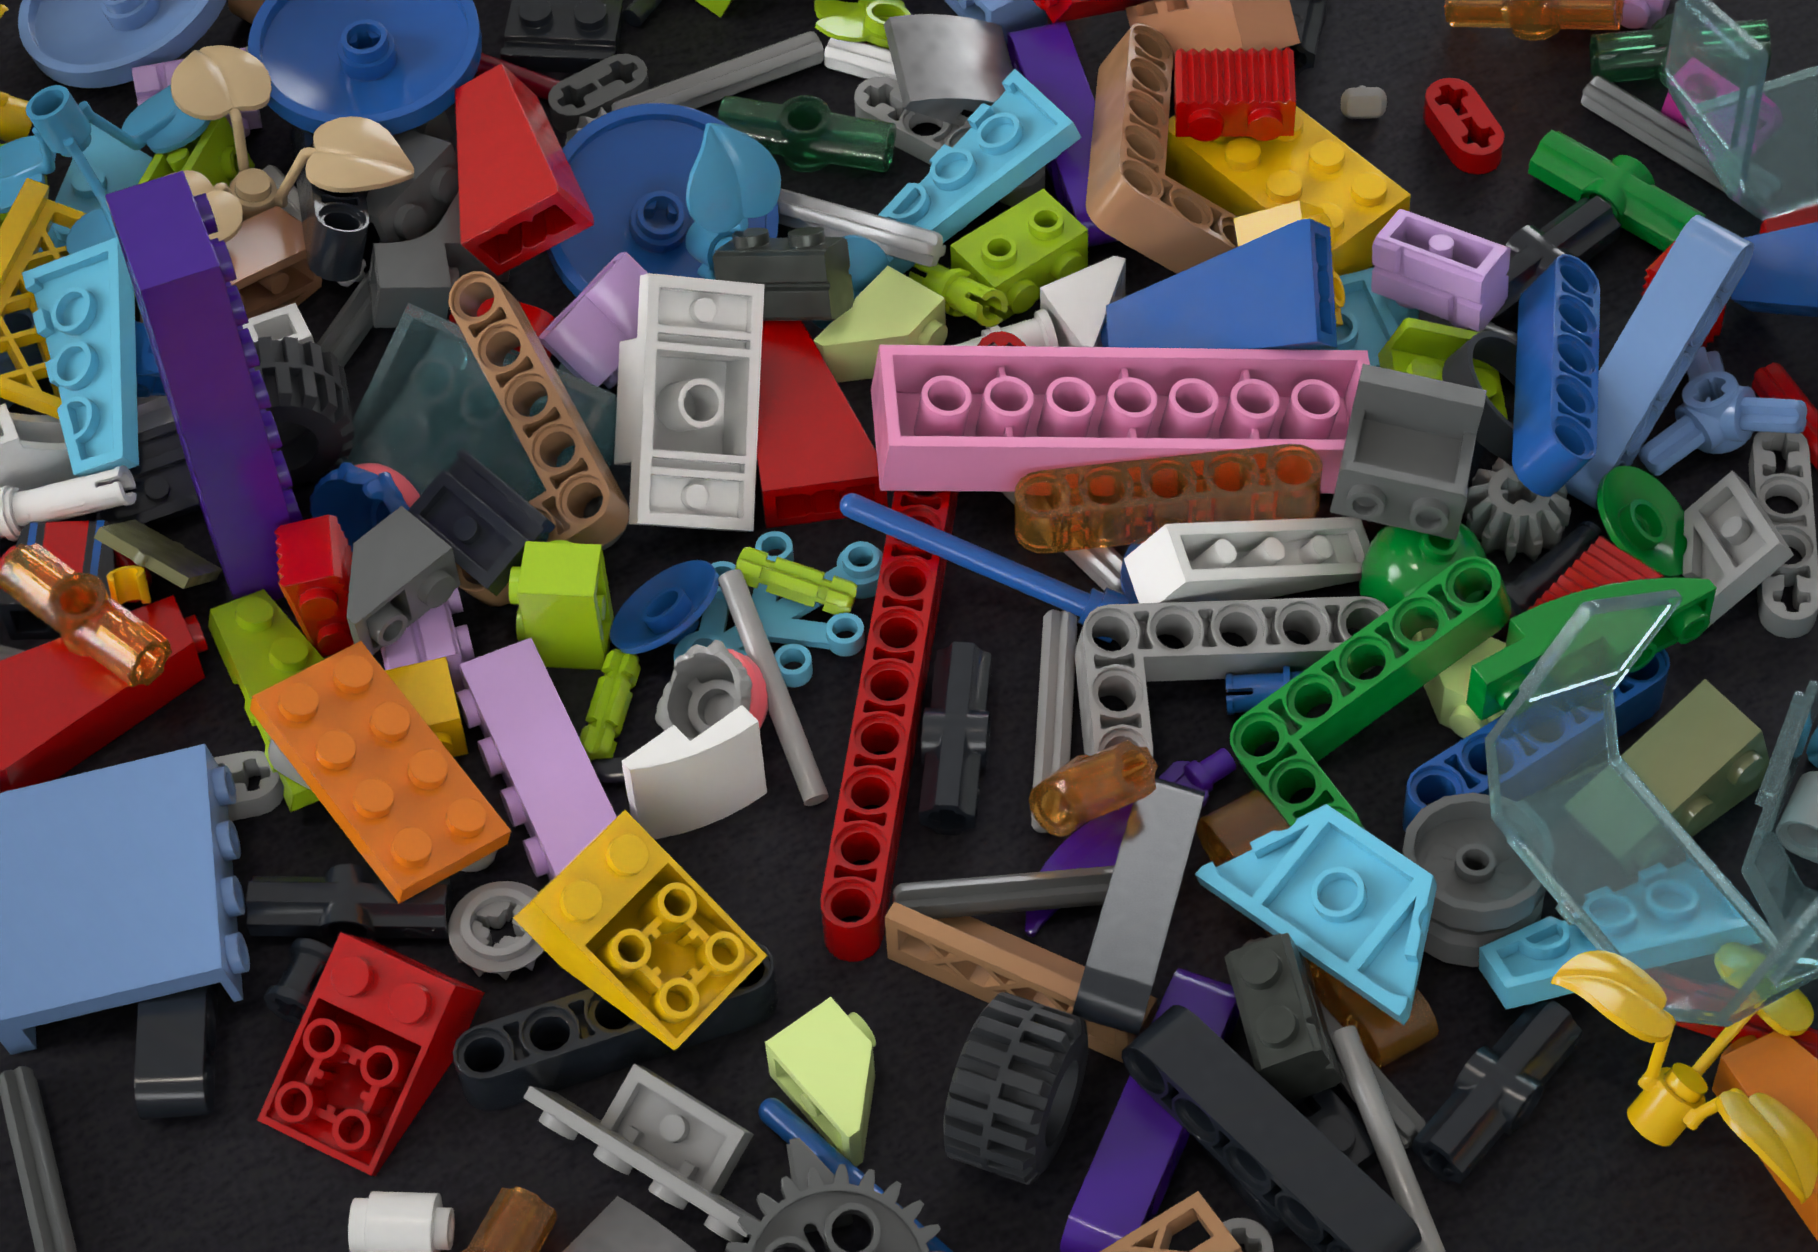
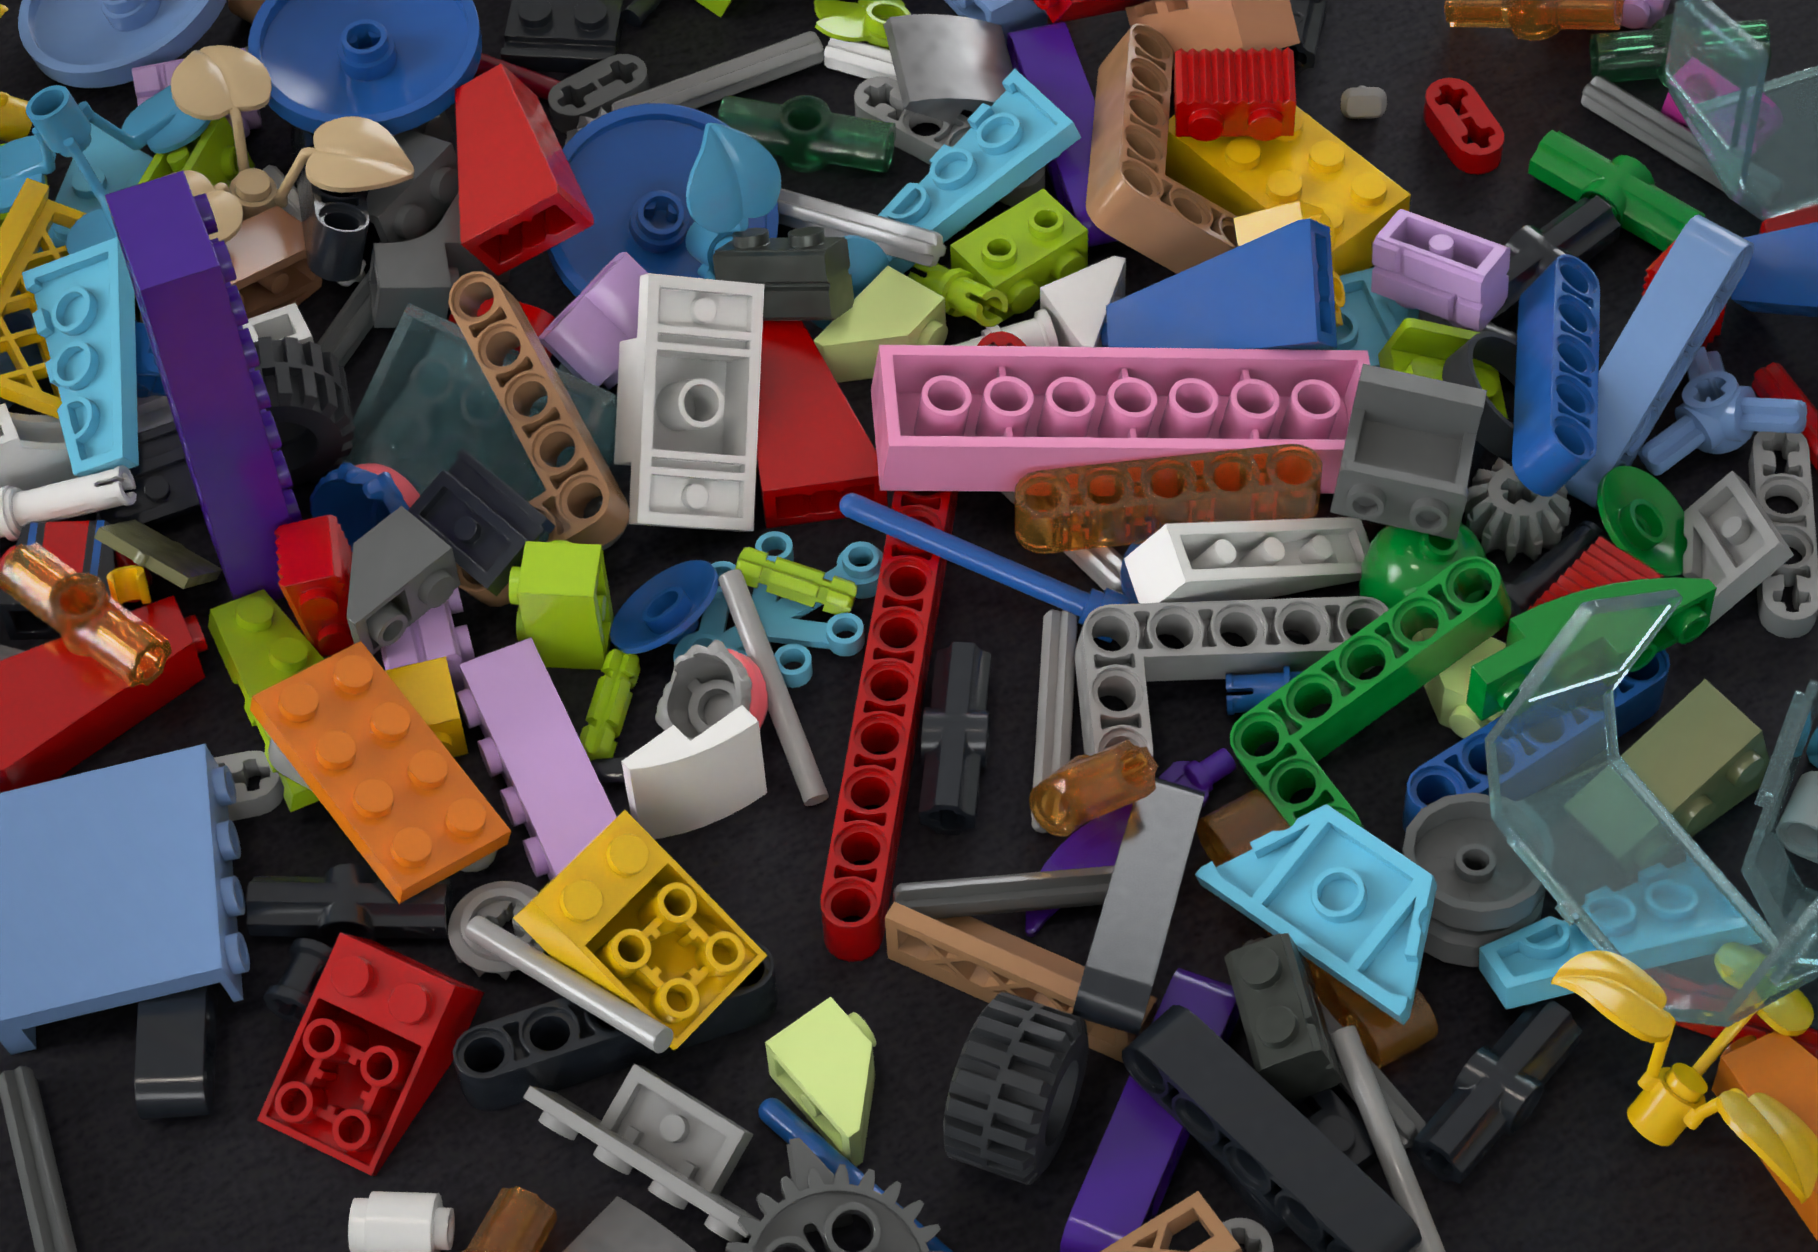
none -> light grey bar [465,915,673,1053]

